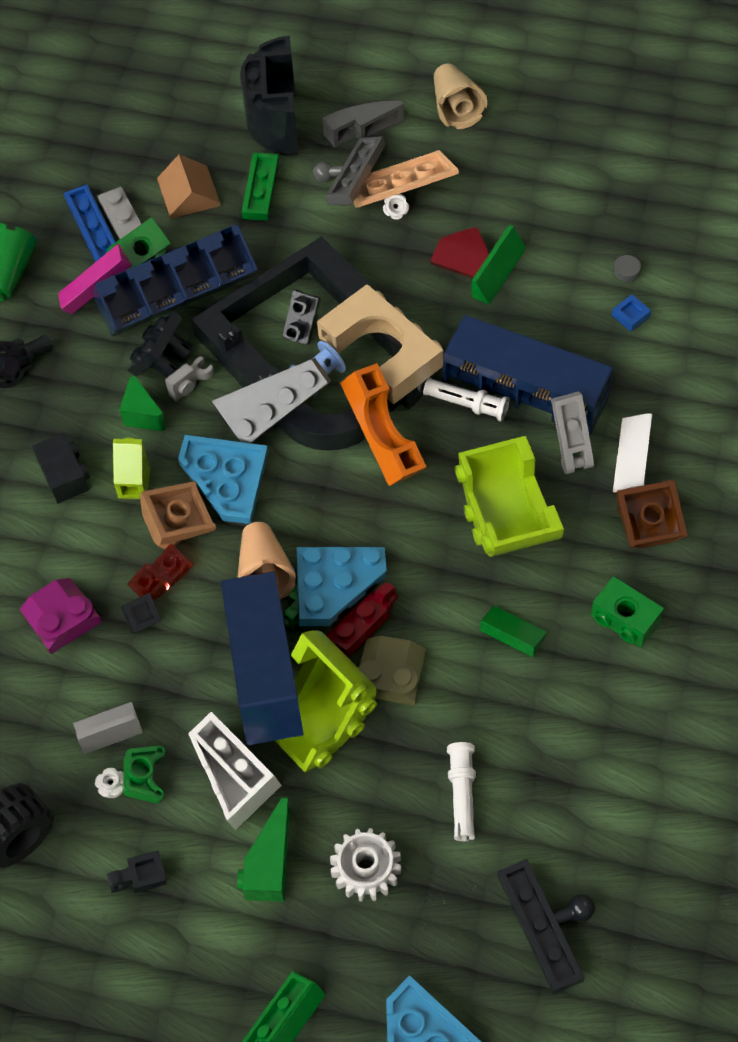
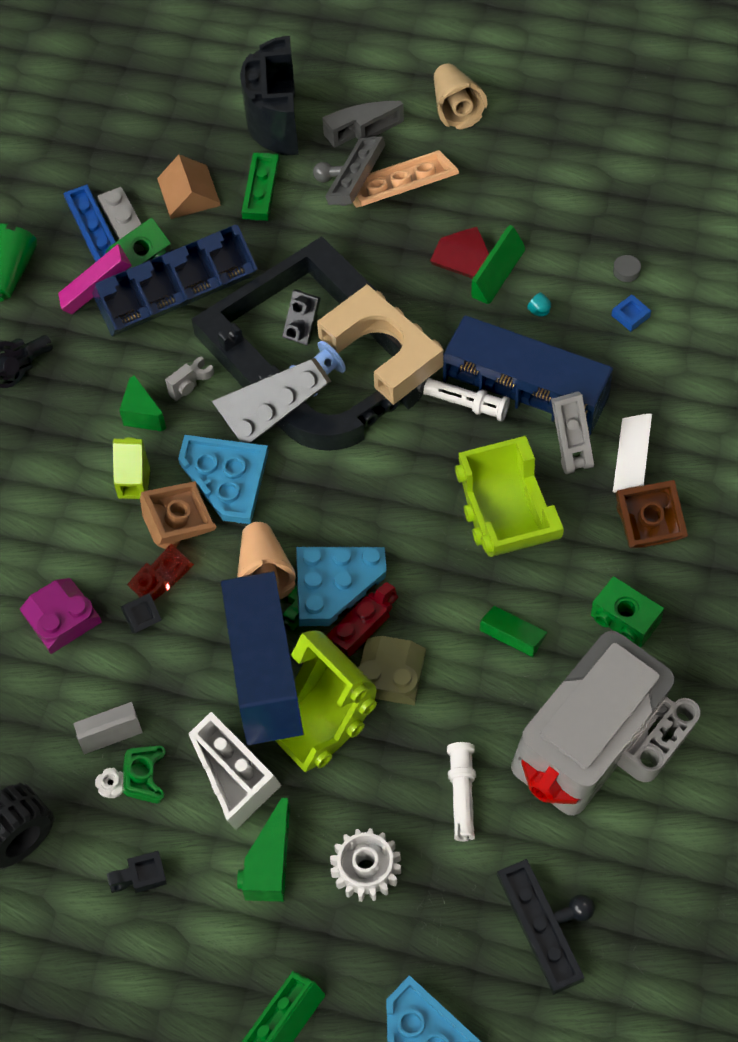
black brick [32,433,90,504] -> none
black plate [127,311,192,378] -> none
orange arch [340,363,427,486] -> none
white plate [383,194,409,219] -> none
none -> light grey piece [511,631,700,816]
none -> teal hinge [527,292,551,317]

